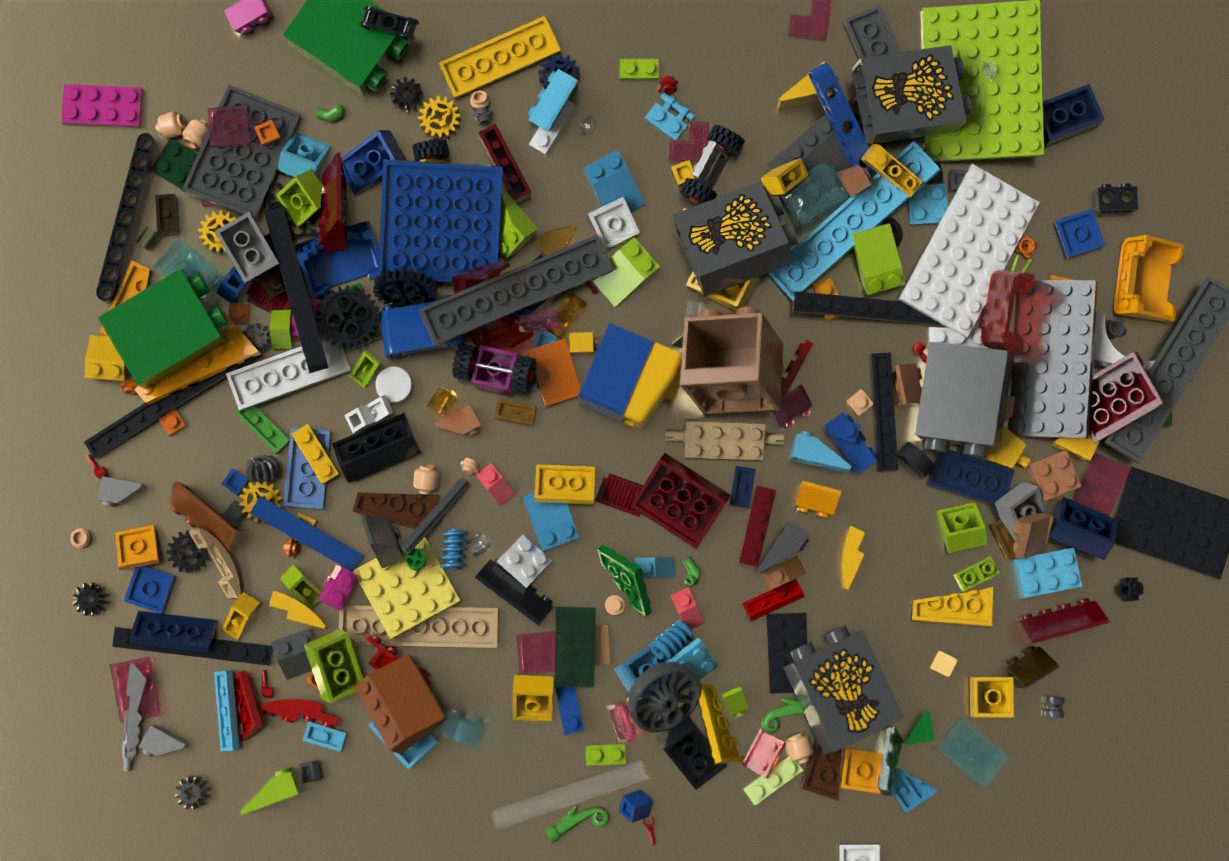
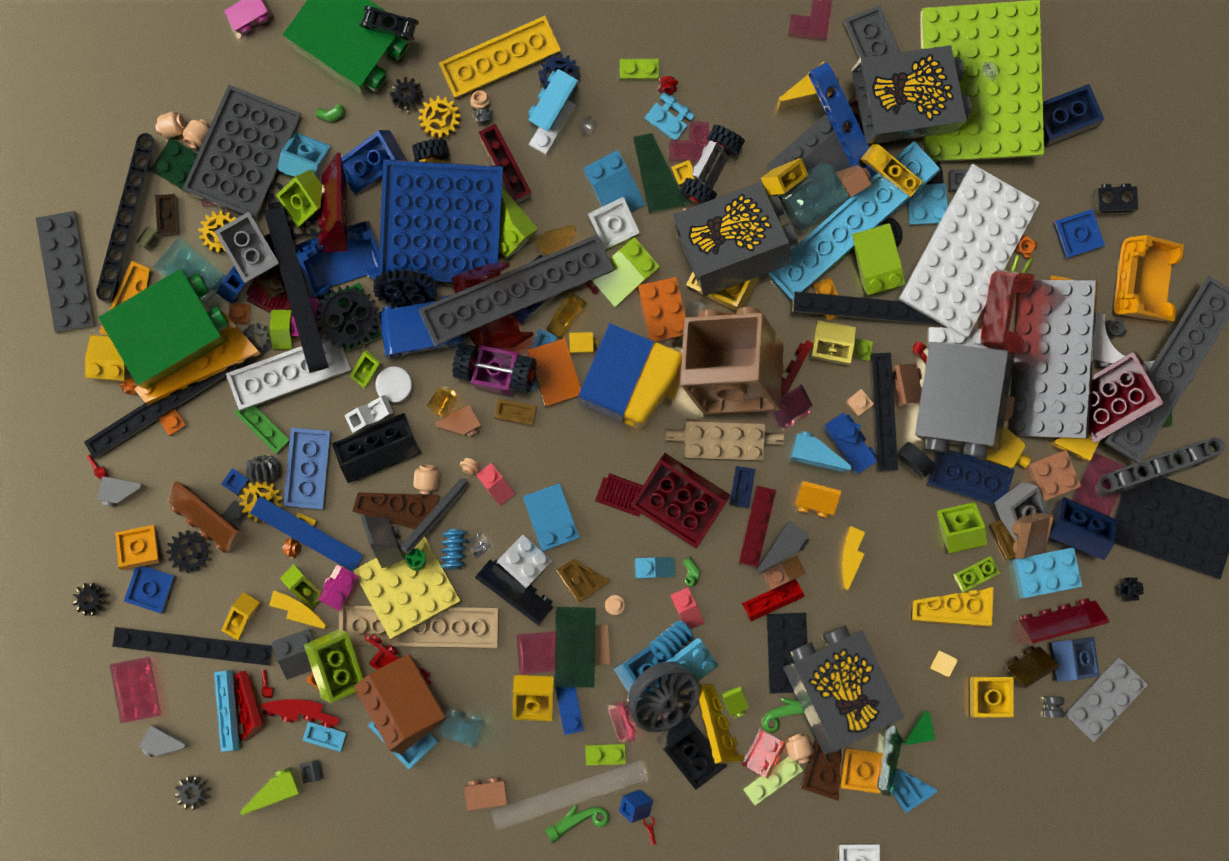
dark pink plate [61,84,143,127] -> none
light nougat plate [70,528,91,548] -> none
light grey sword [123,663,147,771] -> none
dark blue plate [129,611,217,653] -> none
tan slope [189,529,241,599] -> none
clear pink plate [207,105,250,148] -> none
orange plate [254,120,280,146] -> none
yellow plate [291,424,339,485] -> none
clear pink plate [519,310,563,332] -> none
yellow plate [534,464,595,504] -> none
green plate [597,545,652,617] -> none
clear light blue brick [935,718,1010,788] -> none
none -> dark grey plate [36,211,95,333]
none -> nougat brick [464,777,508,811]
none -> pearl gold wing [556,559,610,603]
none -> clear green wing [633,133,687,213]
none -> orange brick [638,277,686,344]
none -> light yellow slope [810,320,856,366]
none -> lime plate [852,338,873,361]
none -> medium blue slope [1052,637,1100,682]
none -> light grey plate [1064,657,1148,742]
none -> dark grey beam [1095,437,1225,497]

